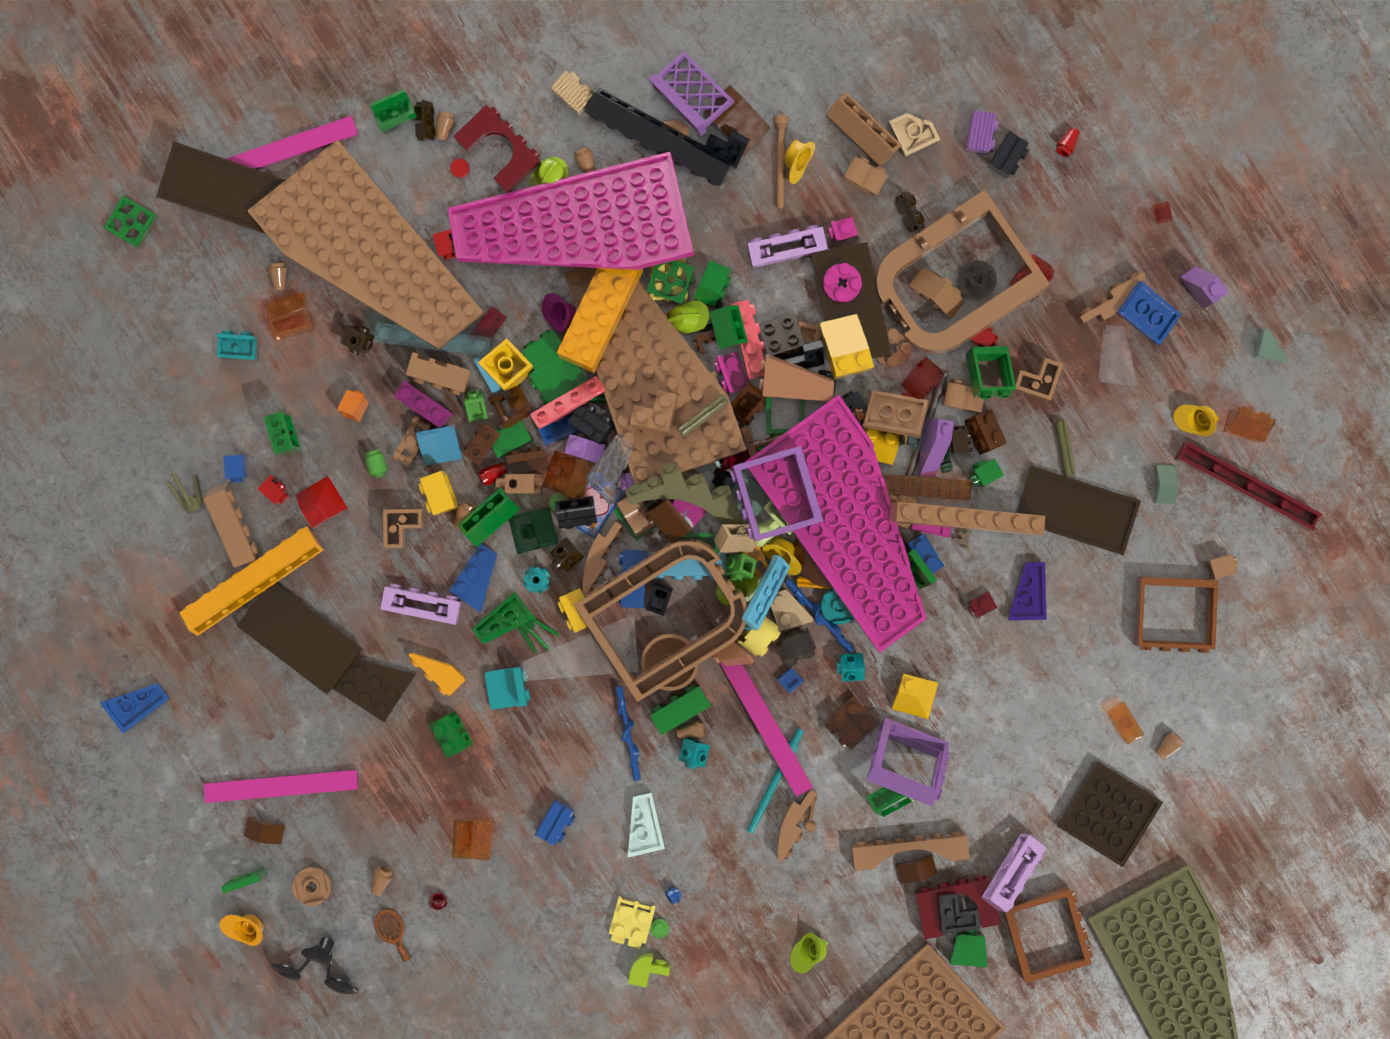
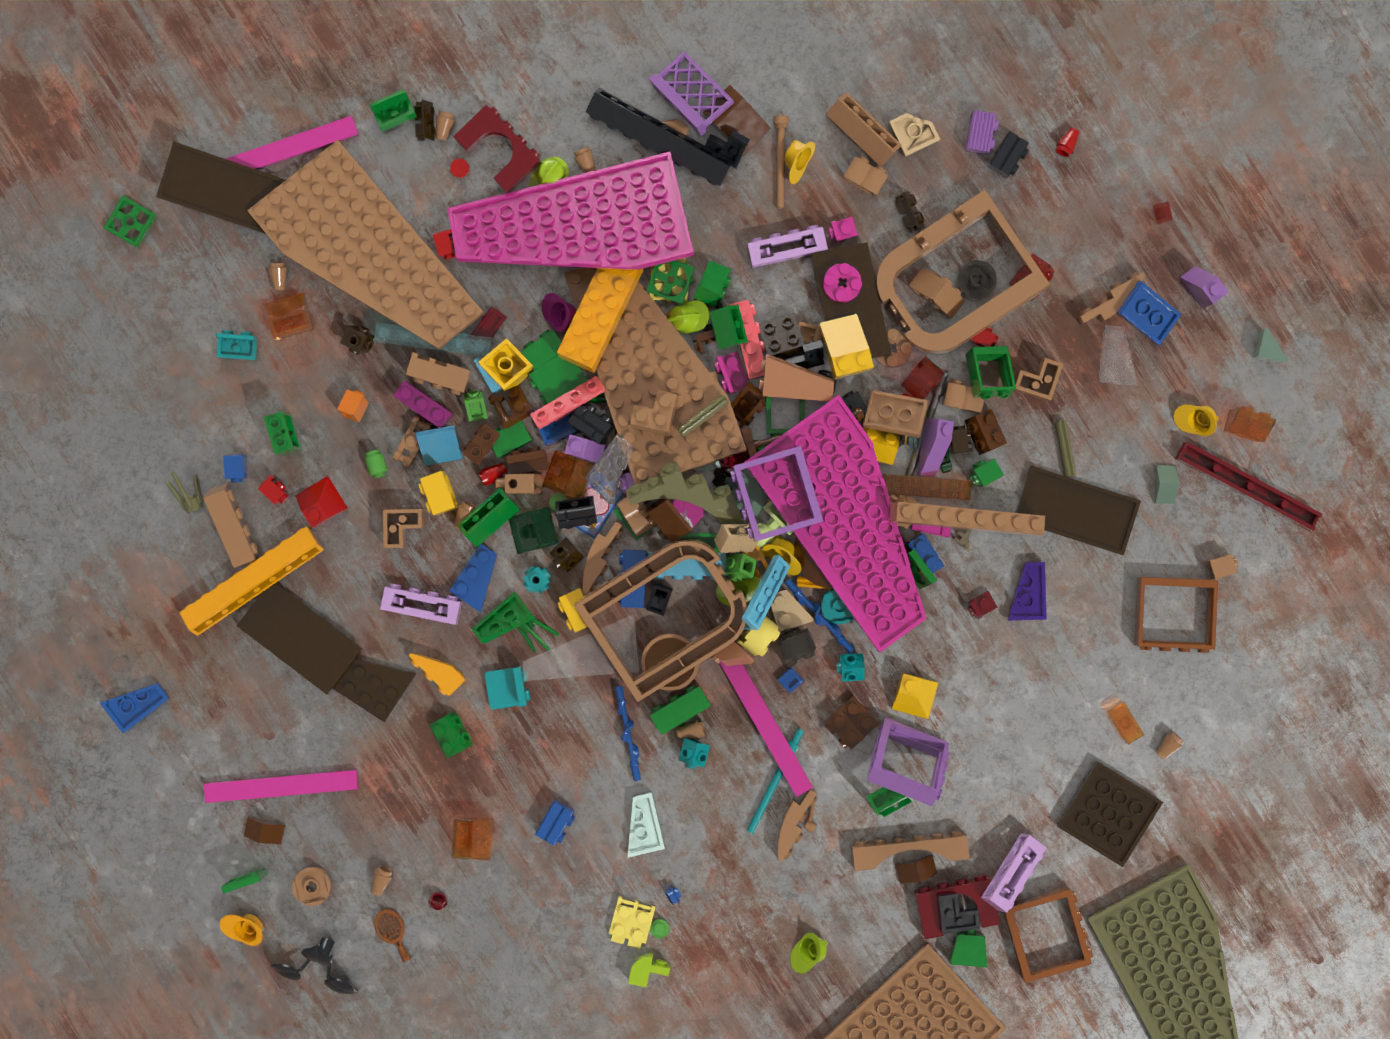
tan brick [550,70,594,116] -> none

